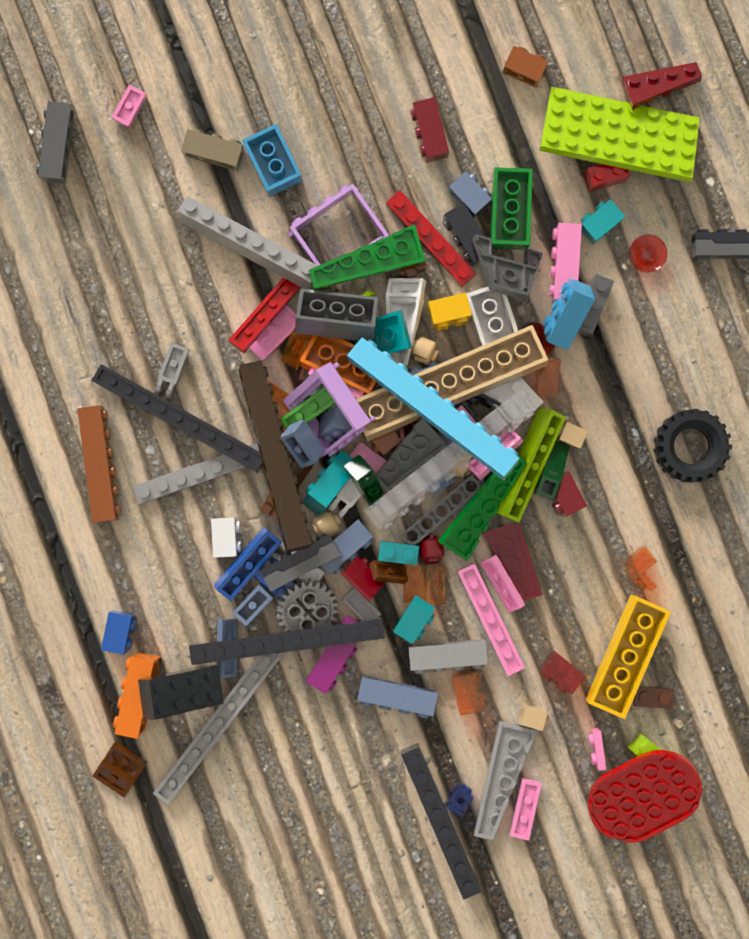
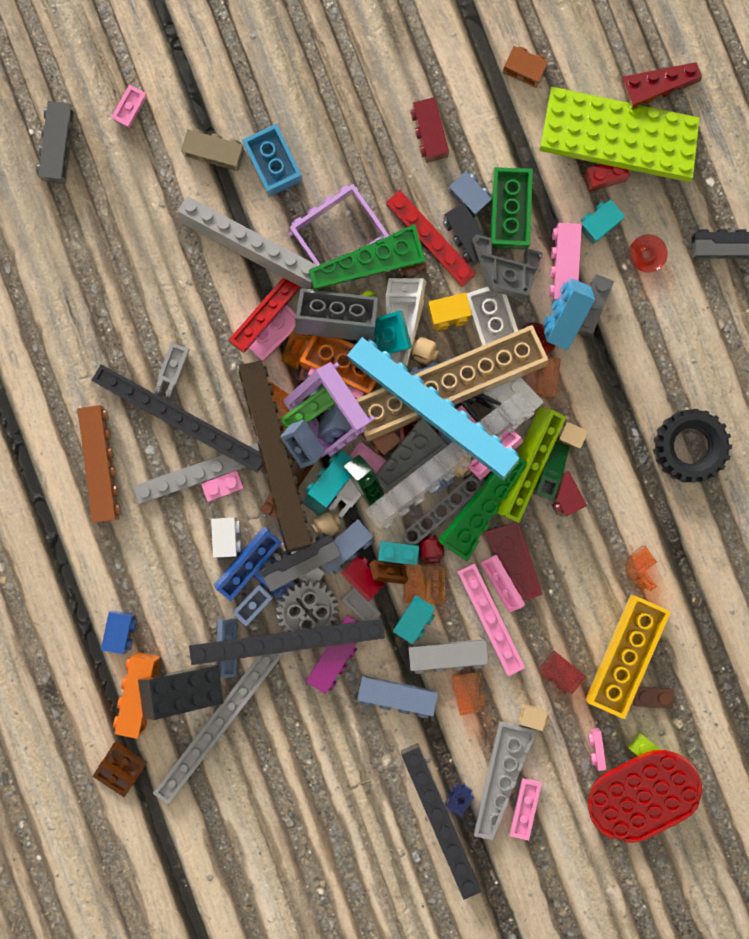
none -> bright pink plate [201,471,244,502]

